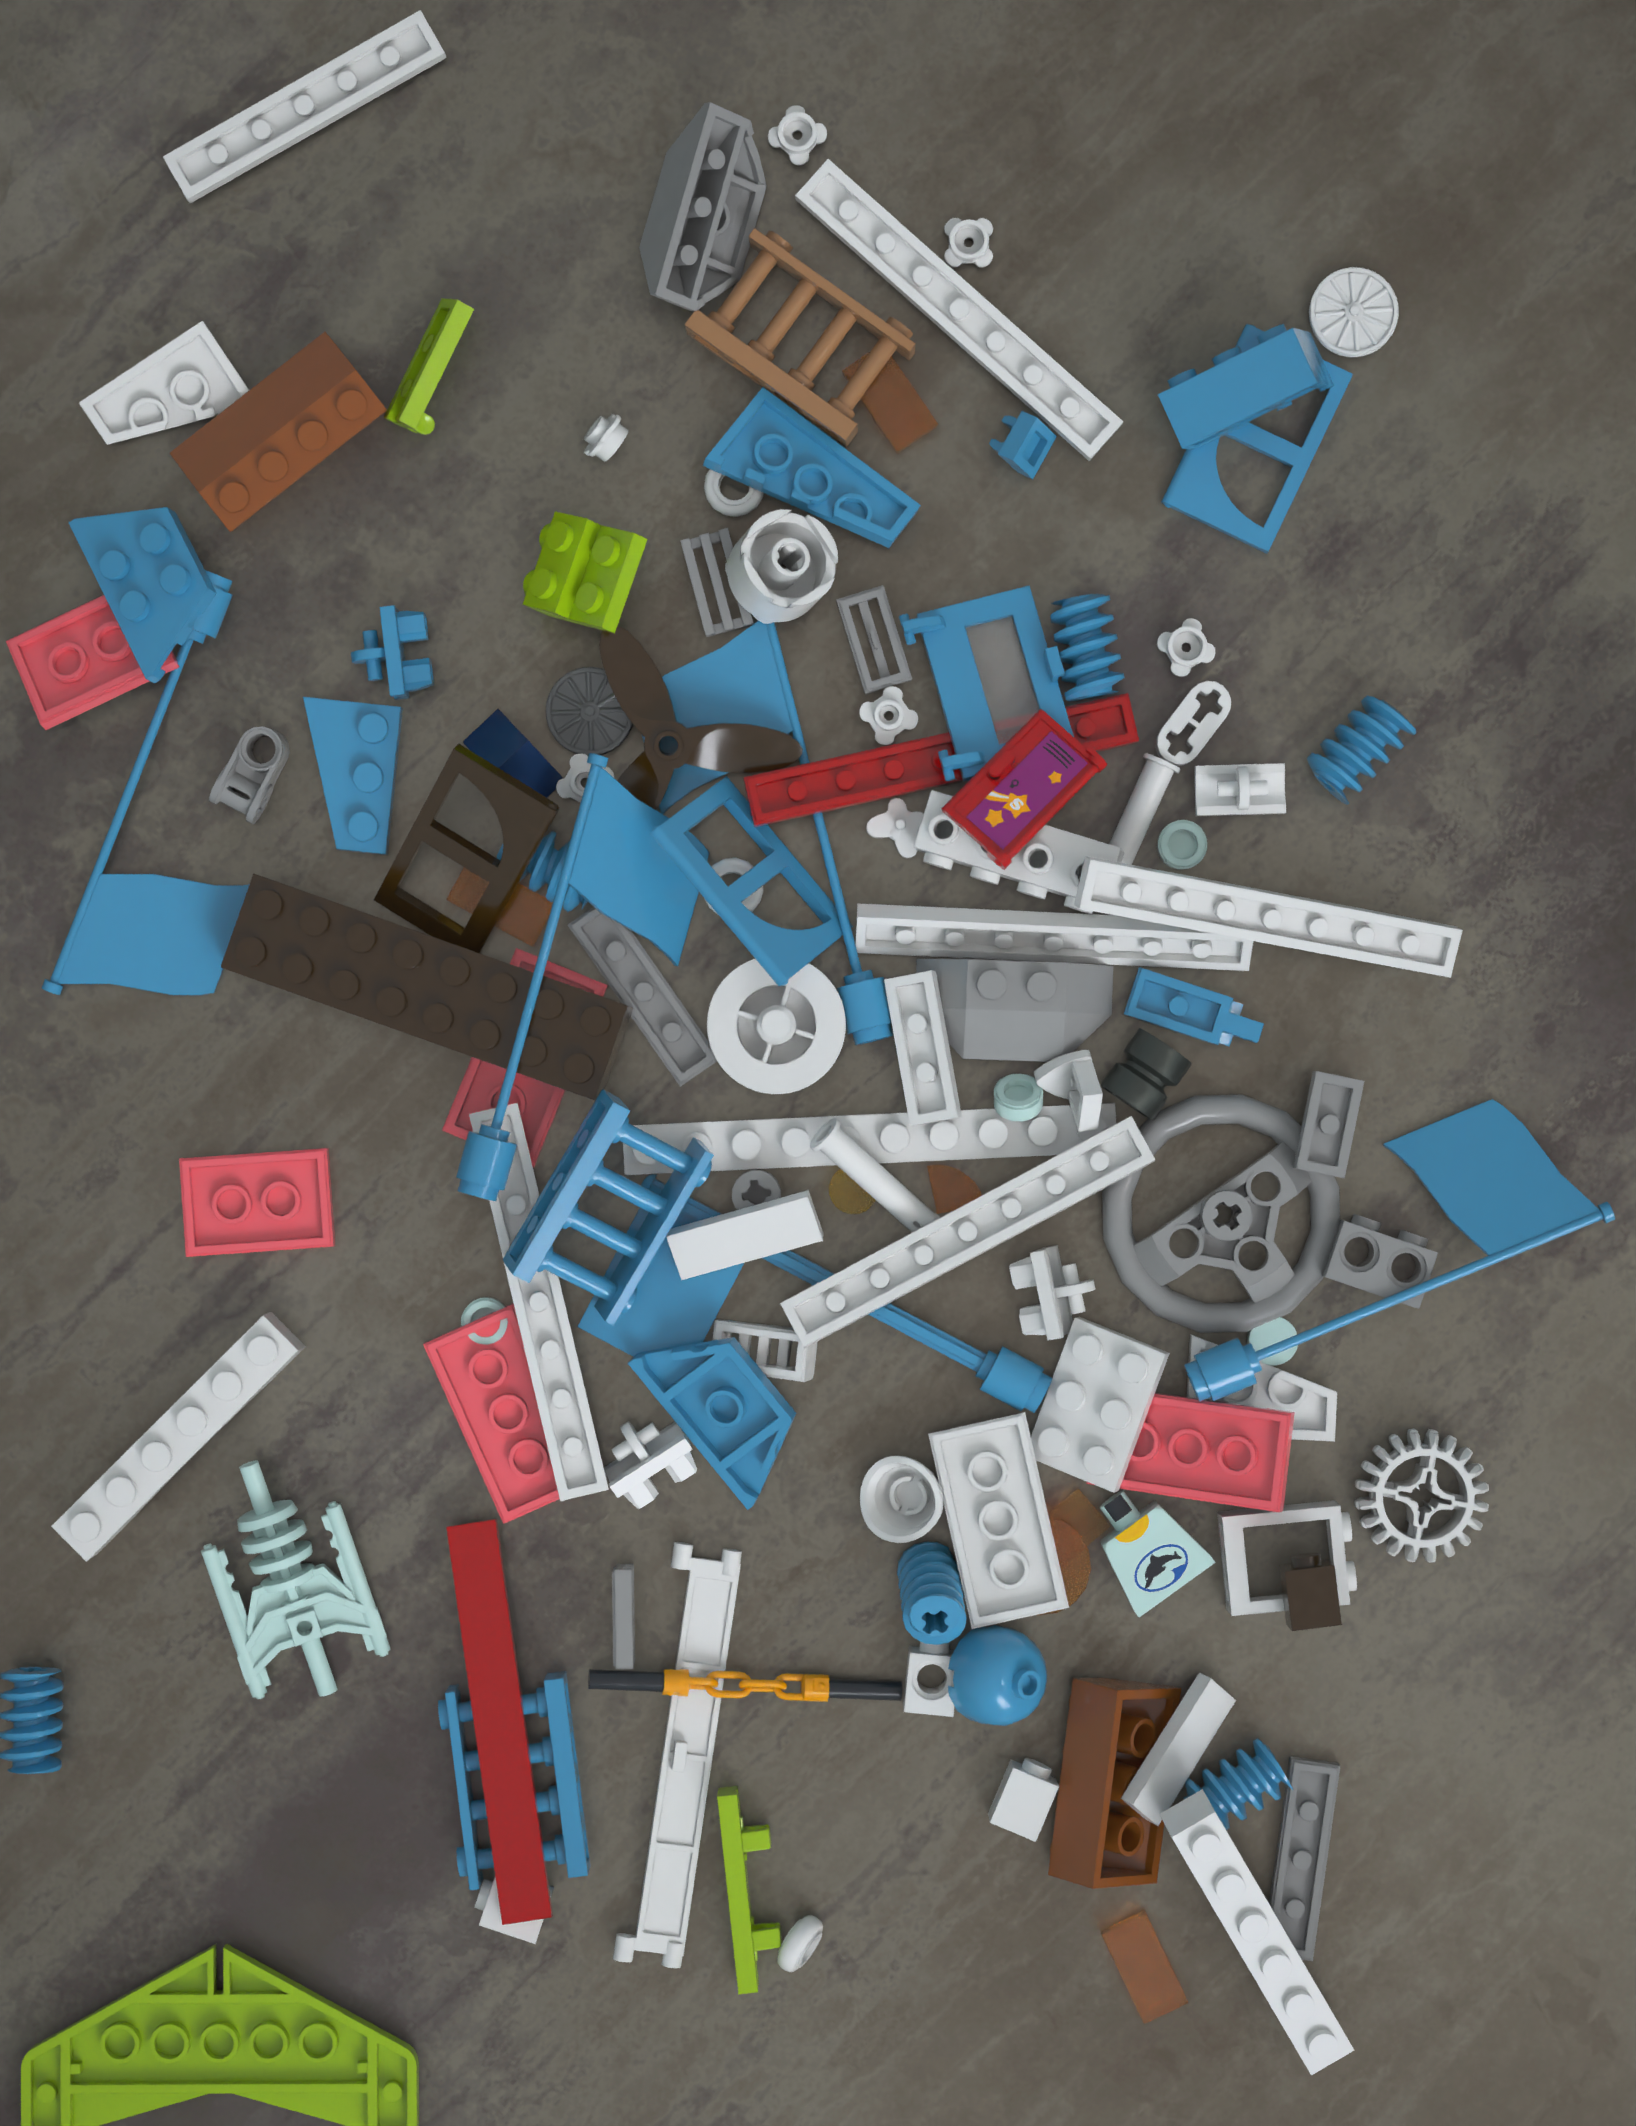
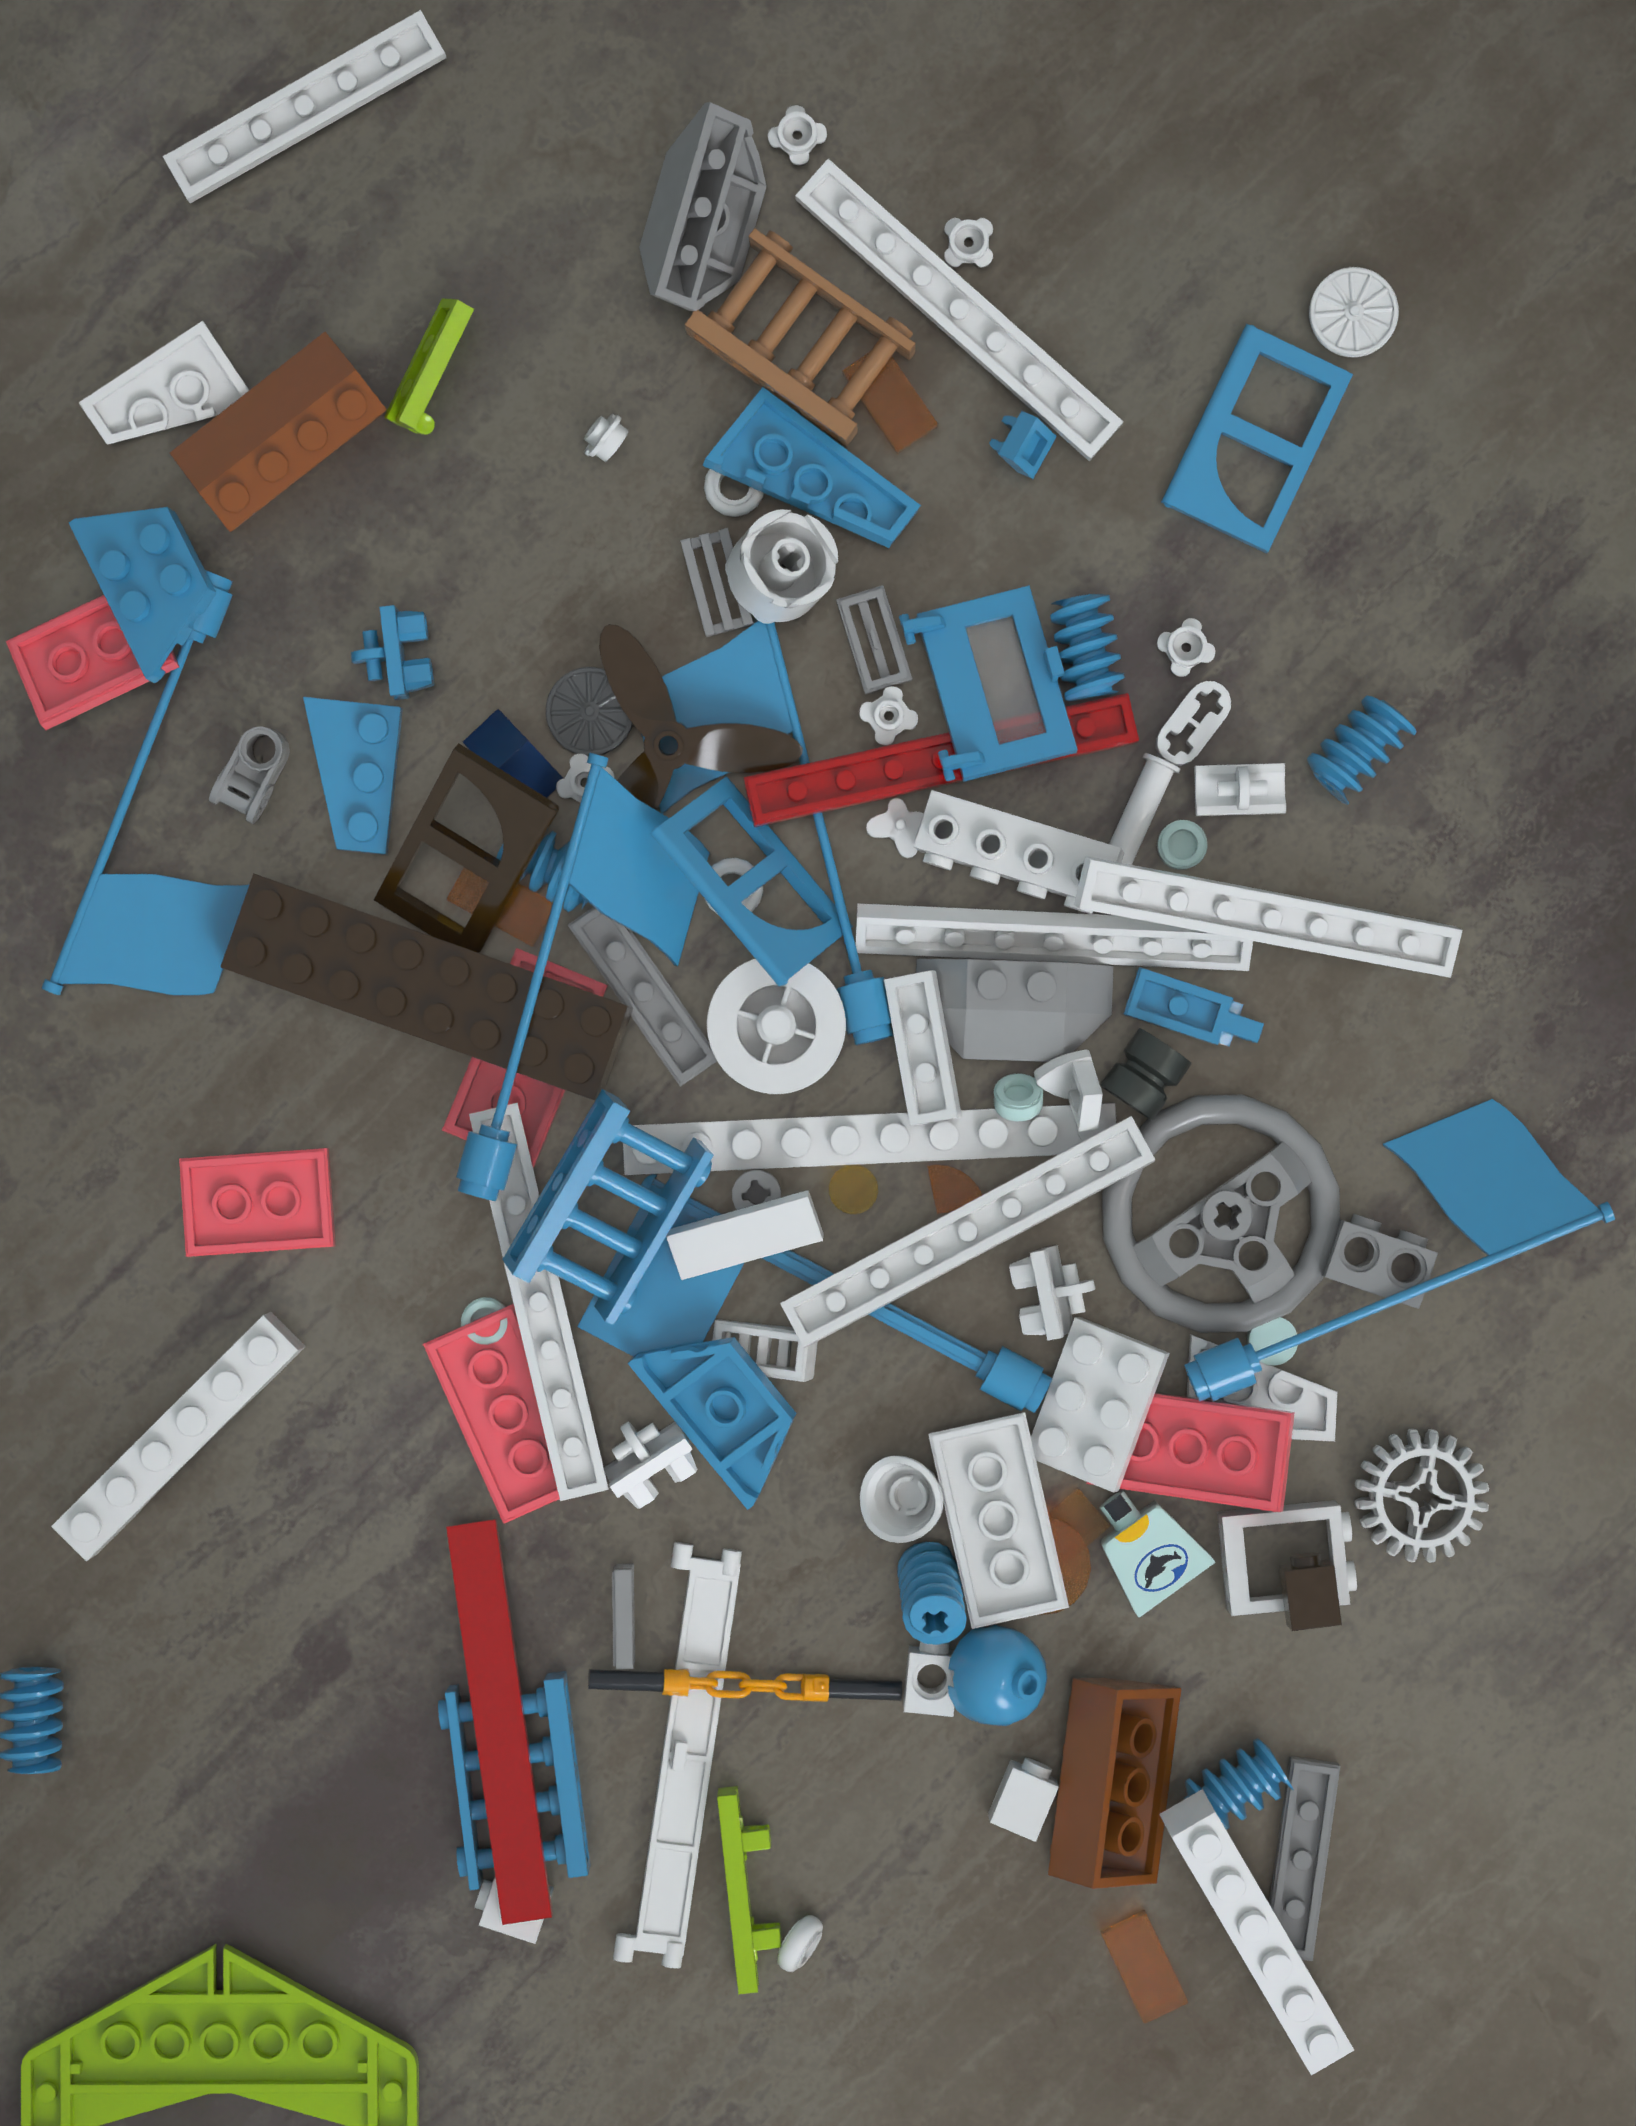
light aqua bar [201,1460,391,1699] -> none
lime plate [522,511,648,633] -> none
white pin [810,1118,940,1233] -> none
door [941,709,1107,870] -> none
white tile [1121,1673,1236,1826] -> none
dark azure wedge [1158,324,1334,450] -> none
light grey panel [1293,1071,1365,1178] -> none

